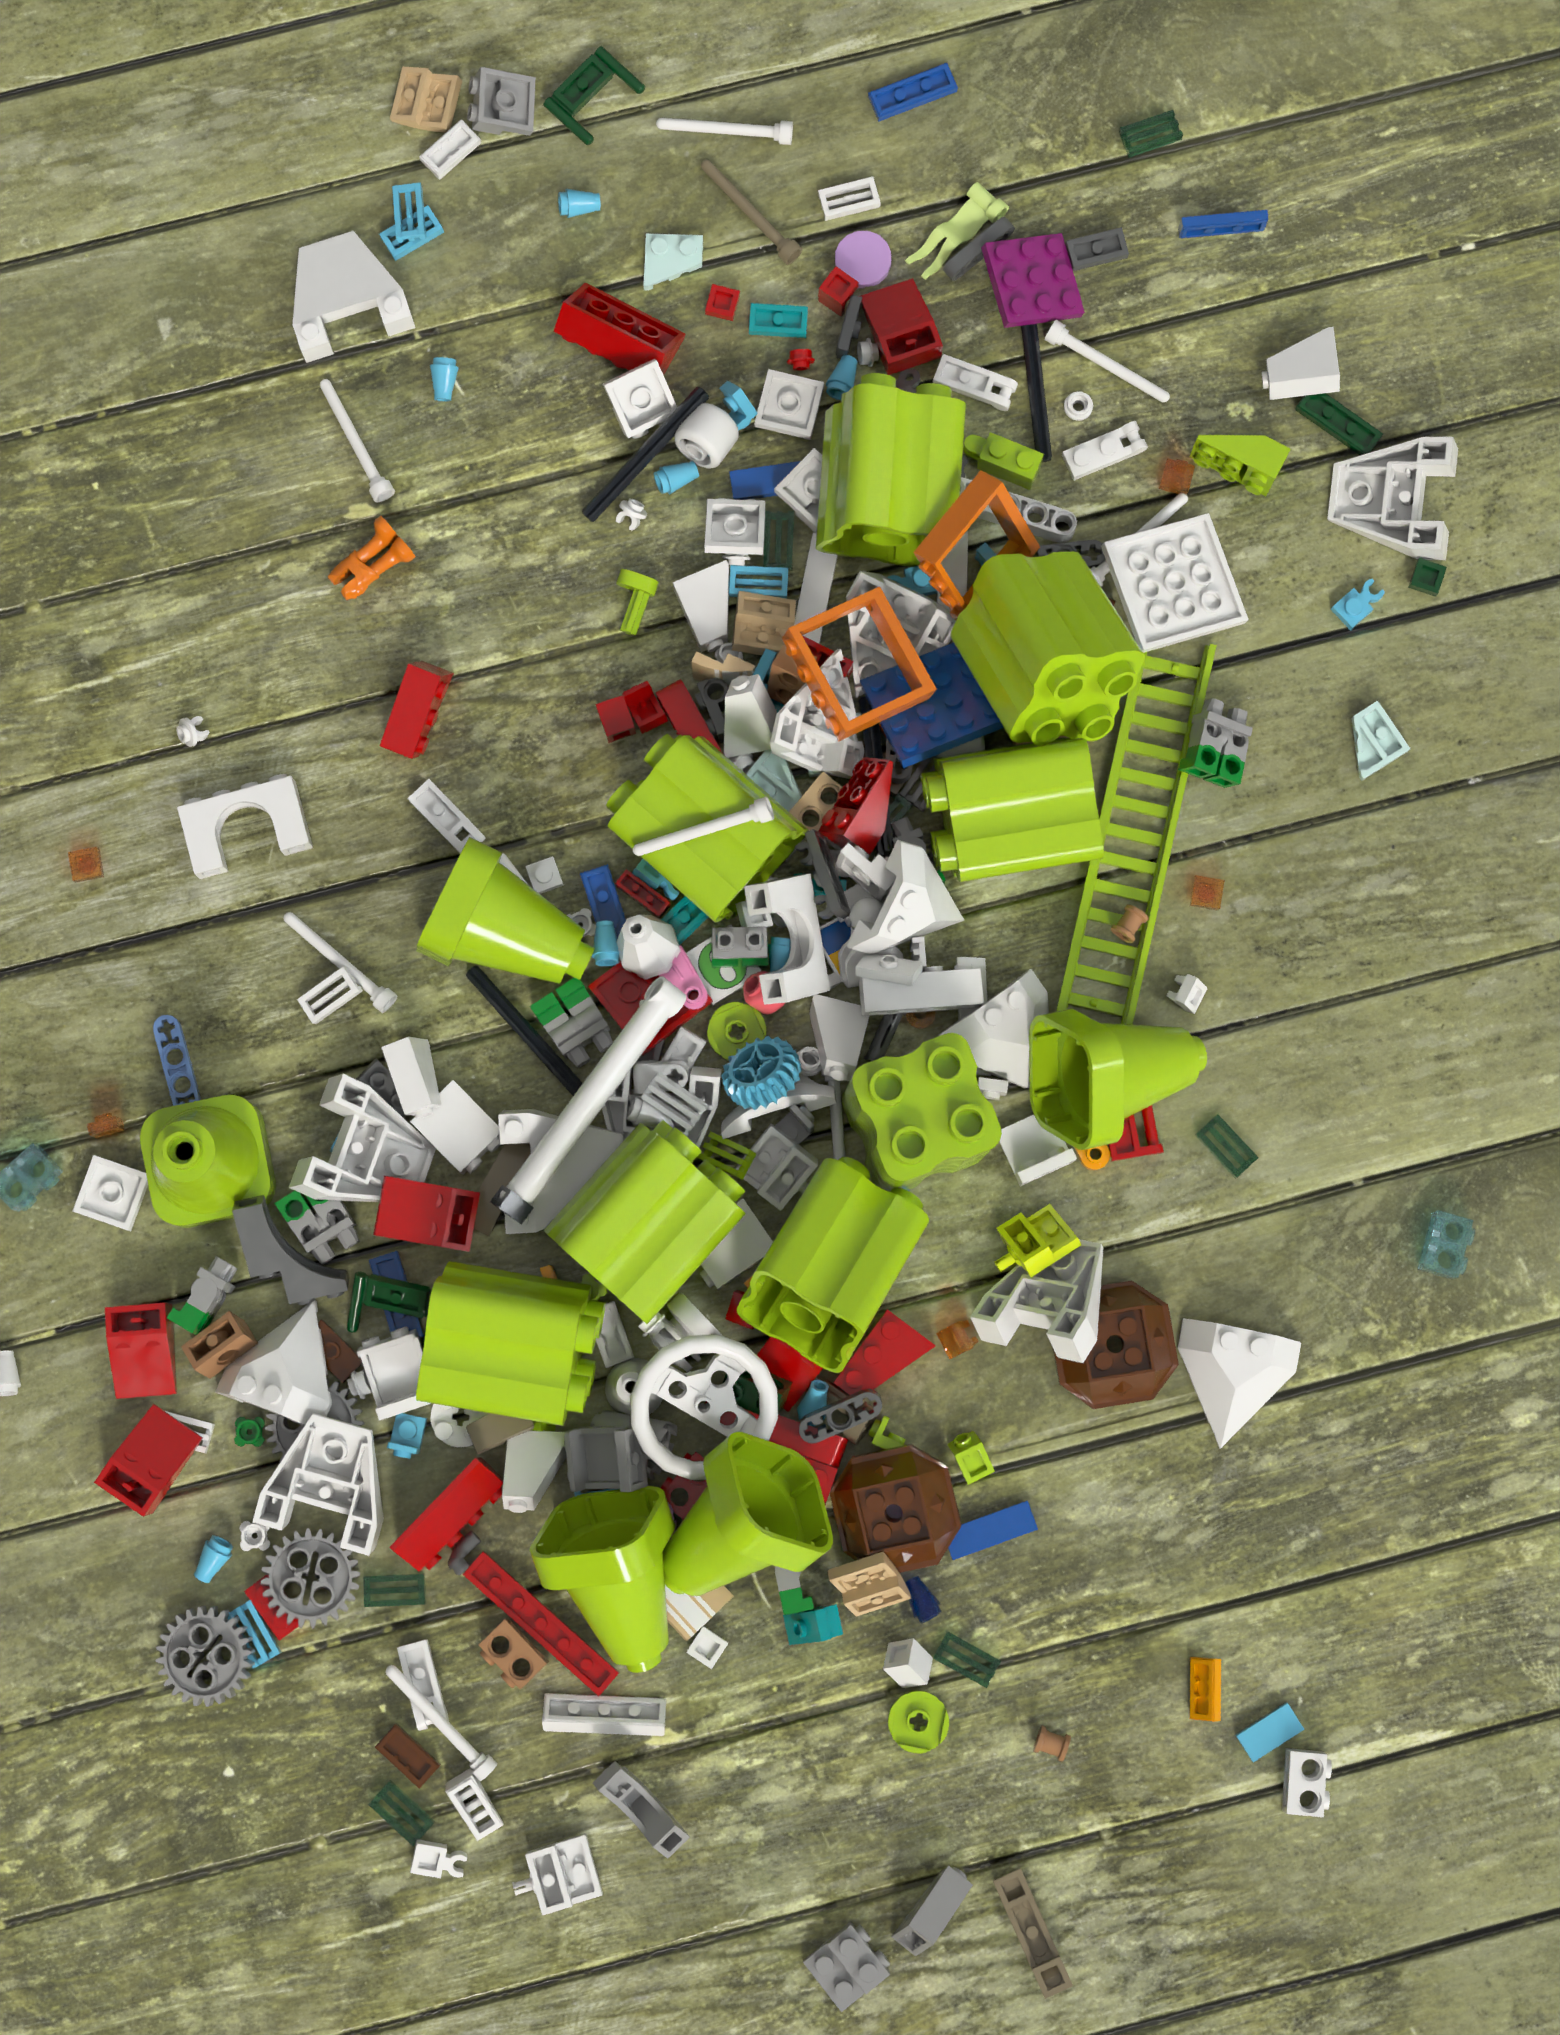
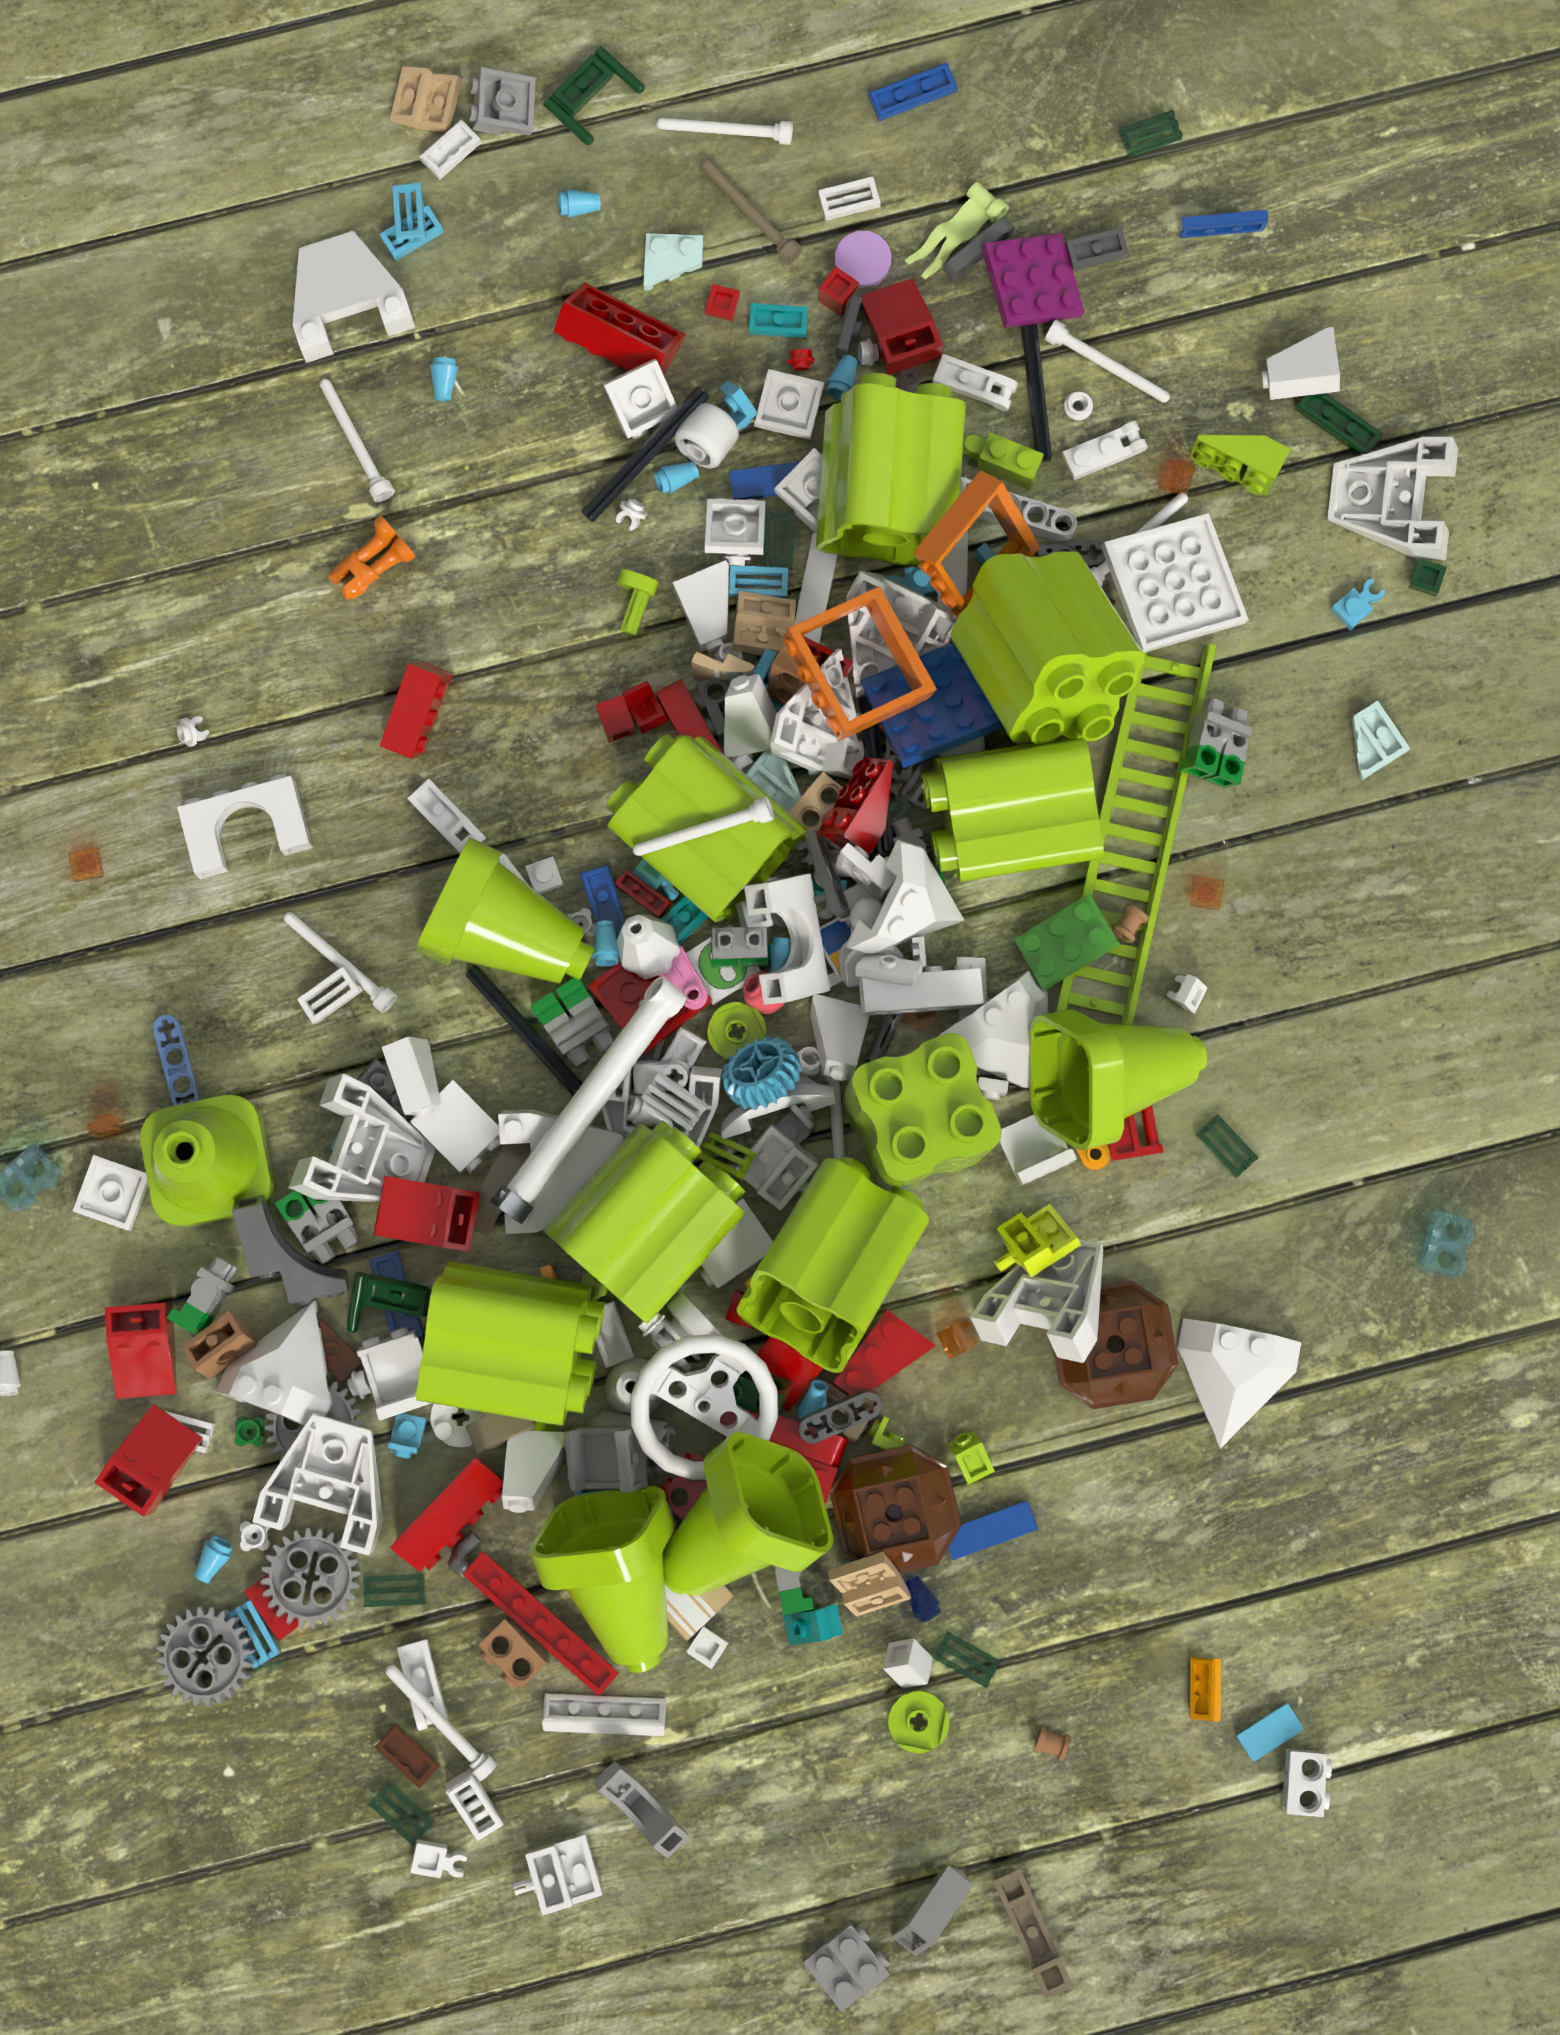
none -> bright green plate [1014,893,1121,991]

